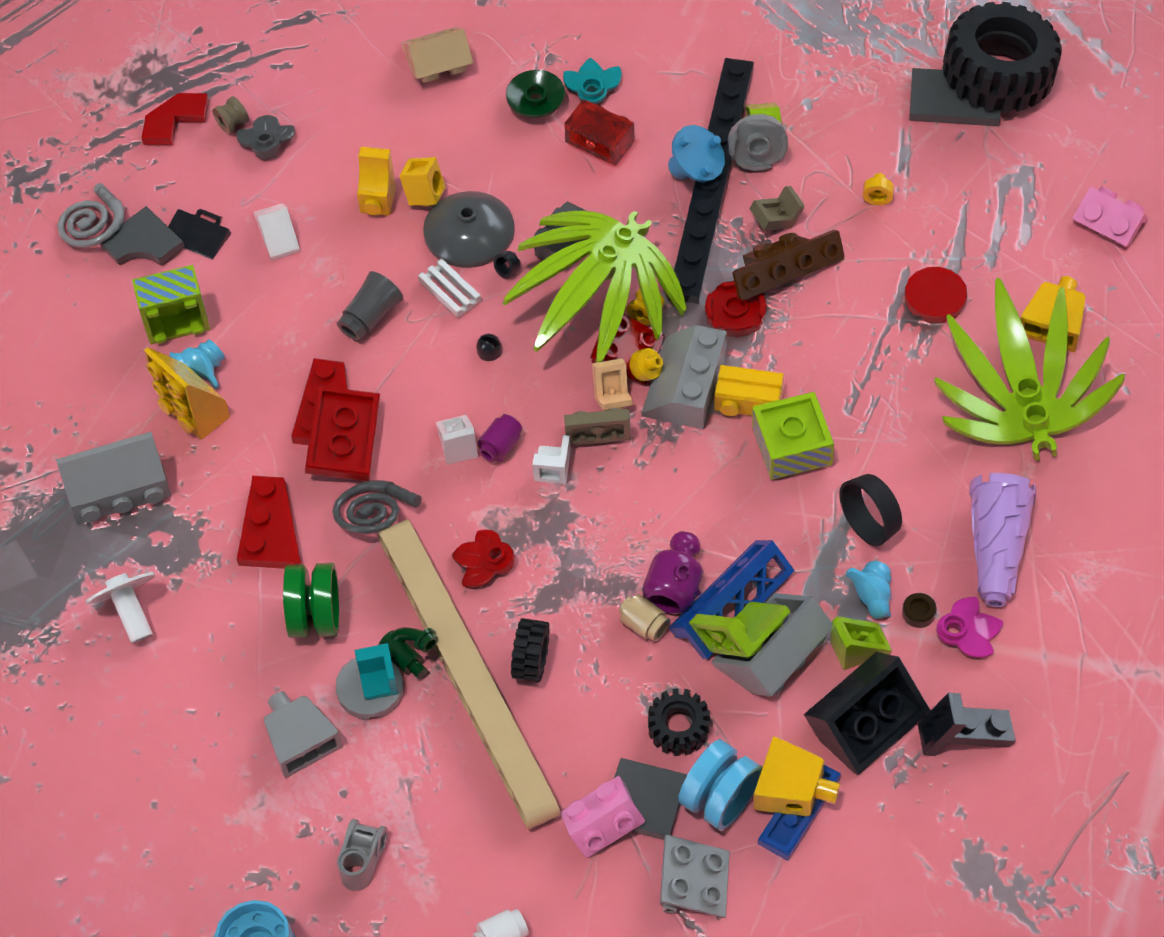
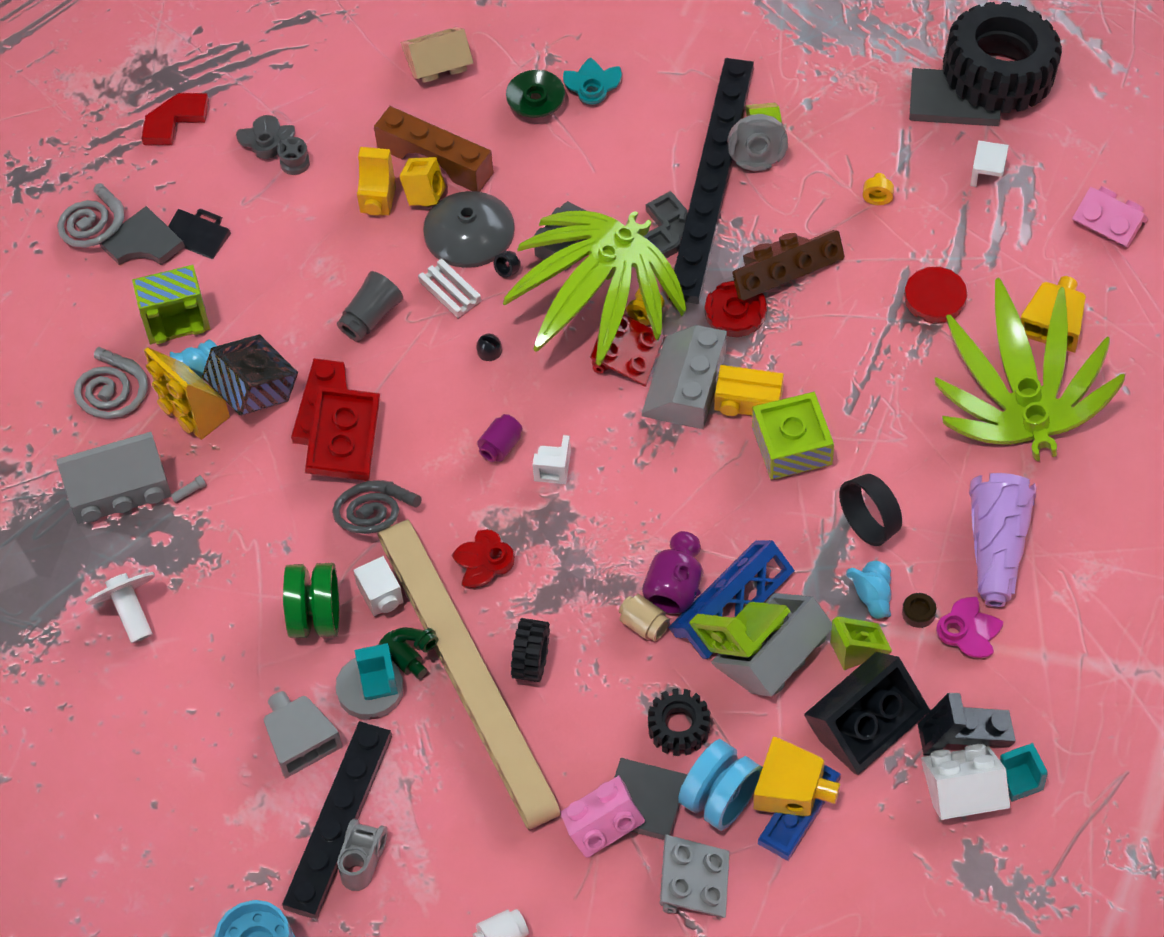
dark tan wheel [212,96,249,134] -> none
red wing [236,475,301,569] -> none
white slope [254,203,300,261] -> none
slope [436,415,478,465] -> none
clear red brick [564,99,635,166] -> none
dark tan bracket [564,408,631,446] -> none
light nougat bracket [592,358,633,410] -> none
yellow tile [630,348,663,381] -> none
dark azure piece [668,125,725,183] -> none
dark tan bracket [749,186,804,230] -> none
none -> light grey piece [74,347,148,419]
none -> light grey piece [171,475,207,503]
none -> clear smoke container [202,334,298,416]
none -> dark grey wheel [277,137,310,175]
none -> black plate [282,721,392,920]
none -> white brick [353,556,404,616]
none -> dark orange arch [374,106,494,192]
none -> dark grey tile [643,191,688,258]
none -> white slope [921,744,1010,820]
none -> white panel [970,140,1009,187]
none -> teal panel [1000,743,1048,802]

